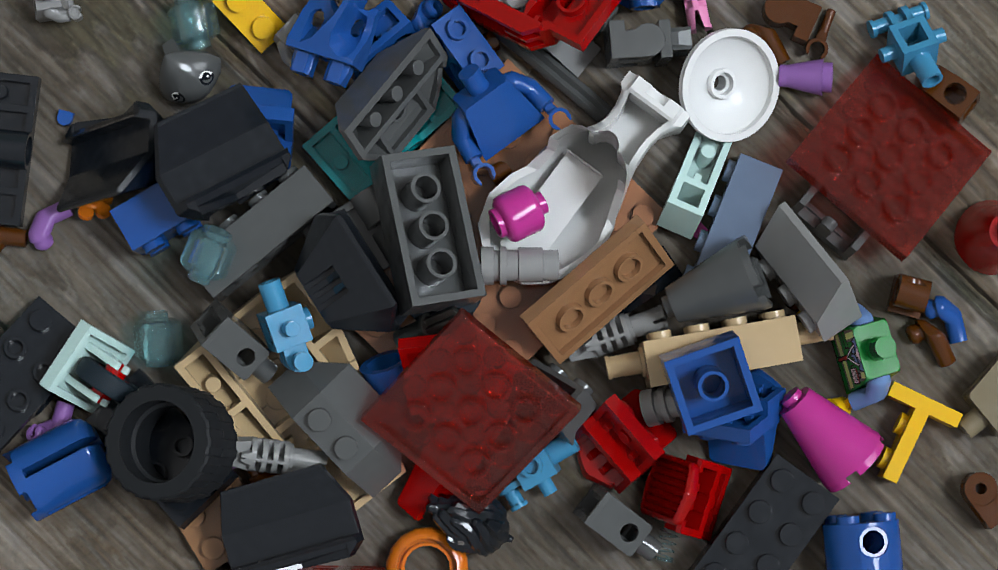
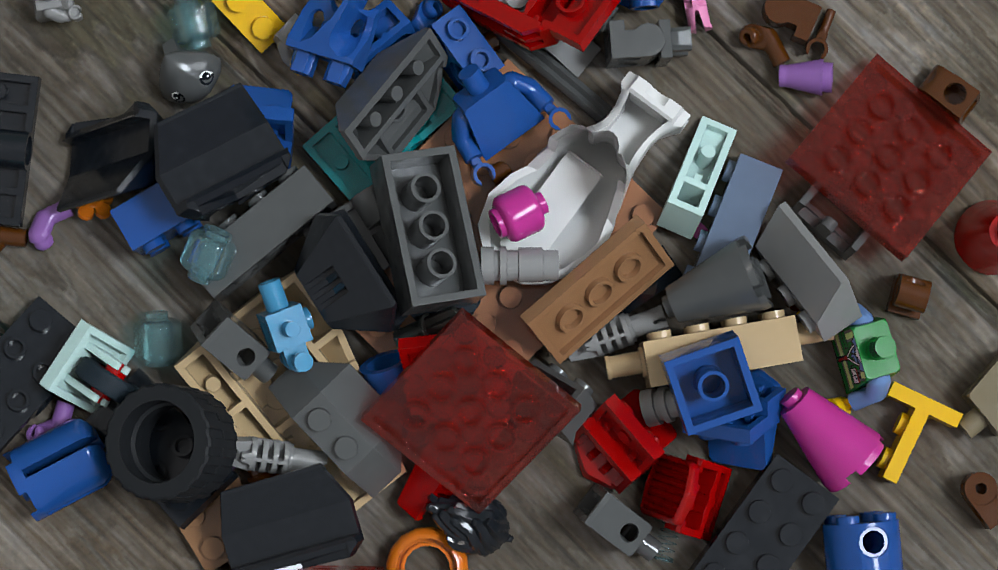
blue piece [57,109,75,126] -> none
dark azure piece [482,431,580,512] -> none
white dish [679,28,780,142] -> none
dark azure piece [866,1,947,88] -> none
reddish brown arm [905,319,956,368] -> none
blue arm [925,295,968,344] -> none

